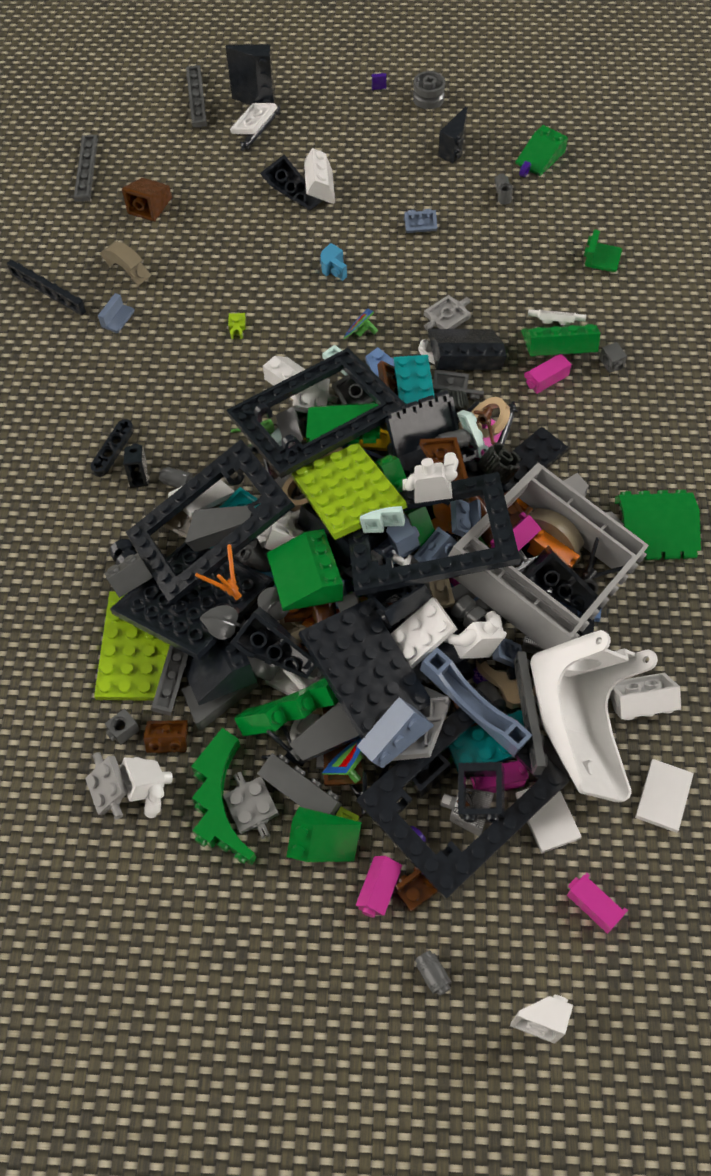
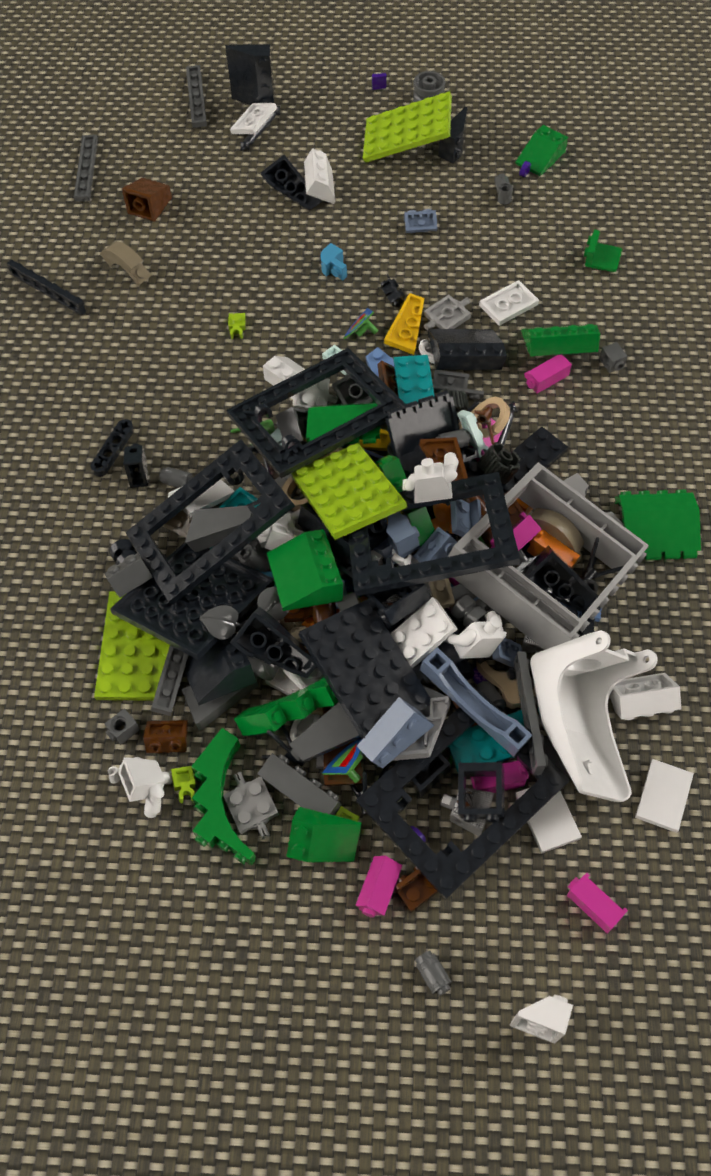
light grey plate [85,752,128,819] -> none
sand blue panel [98,293,134,333] -> none
orange plant [195,544,242,600] -> none
light aqua slope [360,506,405,533] -> none
white plate [528,309,586,325] -> none
none -> lime plate [171,766,196,803]
none -> lime plate [363,91,452,163]
none -> black hinge [381,274,406,308]
none -> yellow wing [384,293,425,355]
none -> white plate [479,280,539,326]

